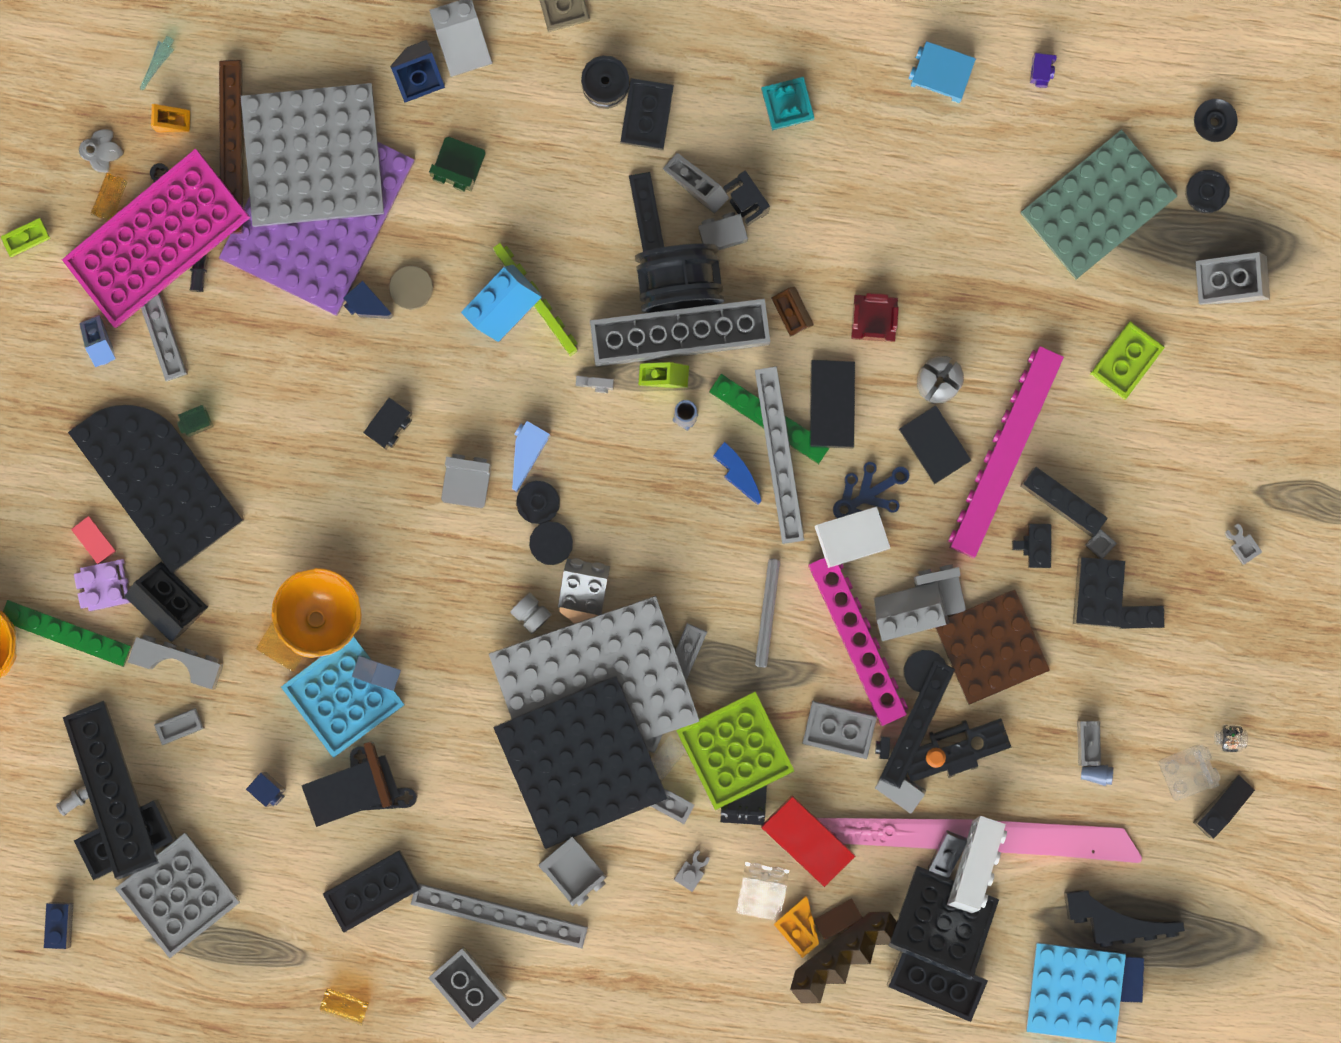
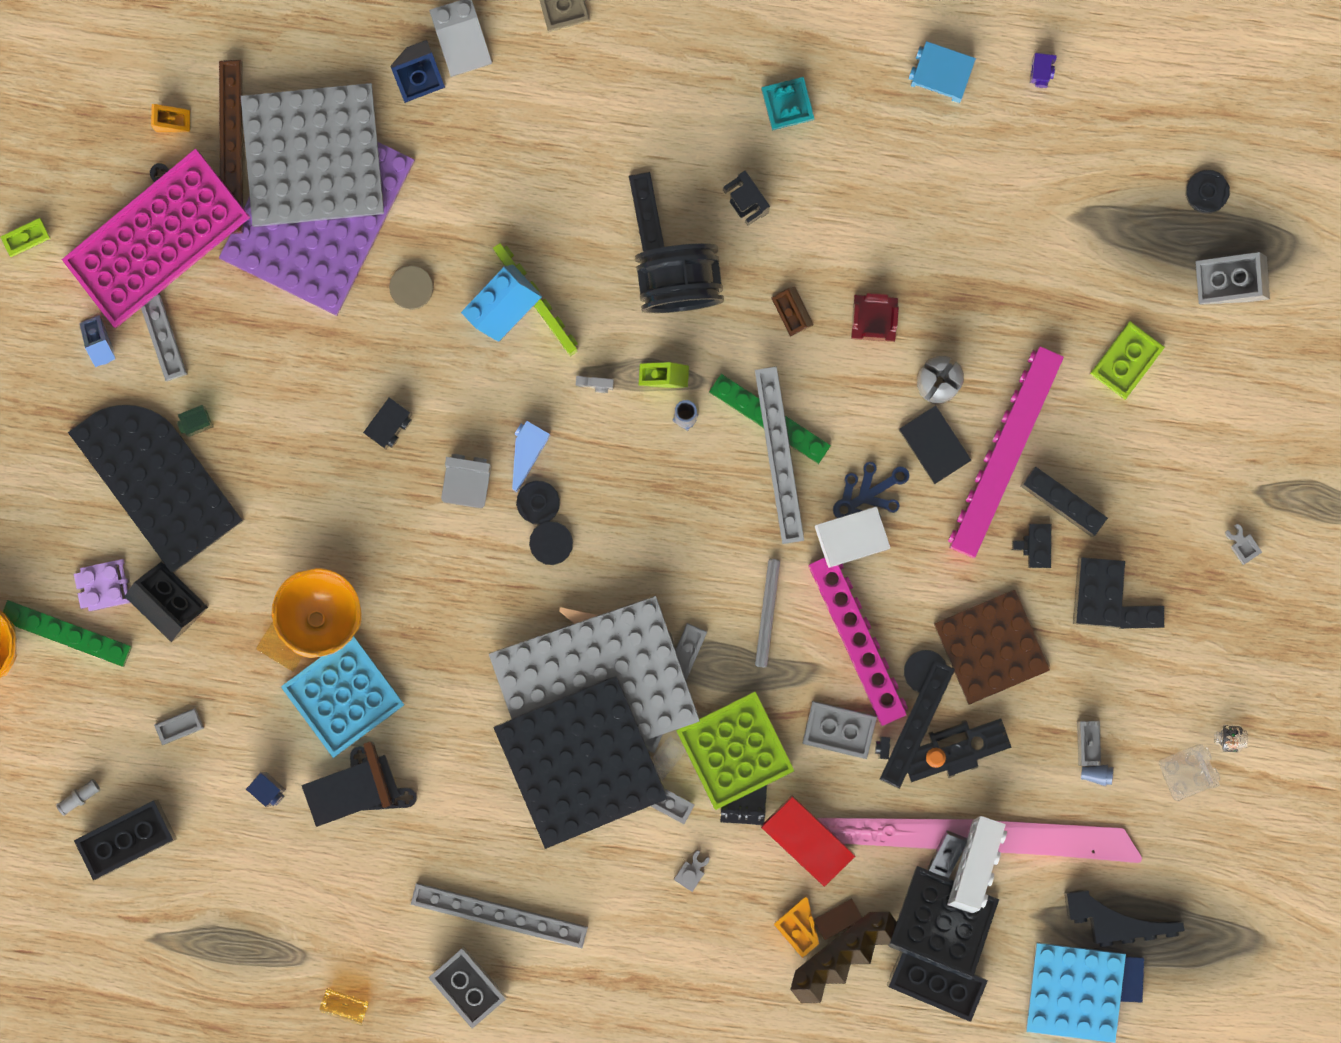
dark blue brick [44,902,74,949] -> none
black plate [63,701,159,880] -> none
coral tile [71,516,116,564] -> none
light grey plate [79,129,123,173] -> none
clear yellow hinge [90,172,127,221] -> none
light grey plate [115,833,240,958] -> none
light grey arch [128,634,223,690] -> none
clear light blue piece [140,36,174,90] -> none
black axle [189,254,207,292] -> none
black tile [323,850,421,933] -> none
dark blue slope [343,281,393,319] -> none
sand blue slope [352,656,401,691] -> none
dark green bracket [429,137,486,192] -> none
light grey wheel [510,593,552,634] -> none
light grey panel [538,837,607,906] -> none
light grey bracket [558,558,610,615] -> none
black wheel [581,55,629,109] -> none
light grey brick [590,299,770,367] -> none
black plate [620,78,674,150] -> none
light grey slope [663,153,729,214] -> none
light grey brick [698,212,748,250] -> none
blue slope [713,442,762,505] -> none
clear bracket [737,862,789,921] -> none
black tile [810,360,855,449] -> none
light grey slope [874,581,949,641] -> none
light grey hinge [875,777,926,814] -> none
light grey bracket [914,564,965,615] -> none
sand green plate [1020,129,1177,280] -> none
light grey tile [1085,529,1117,559] -> none
black slope [1193,775,1255,839] -> none
black dish [1194,99,1238,142] -> none

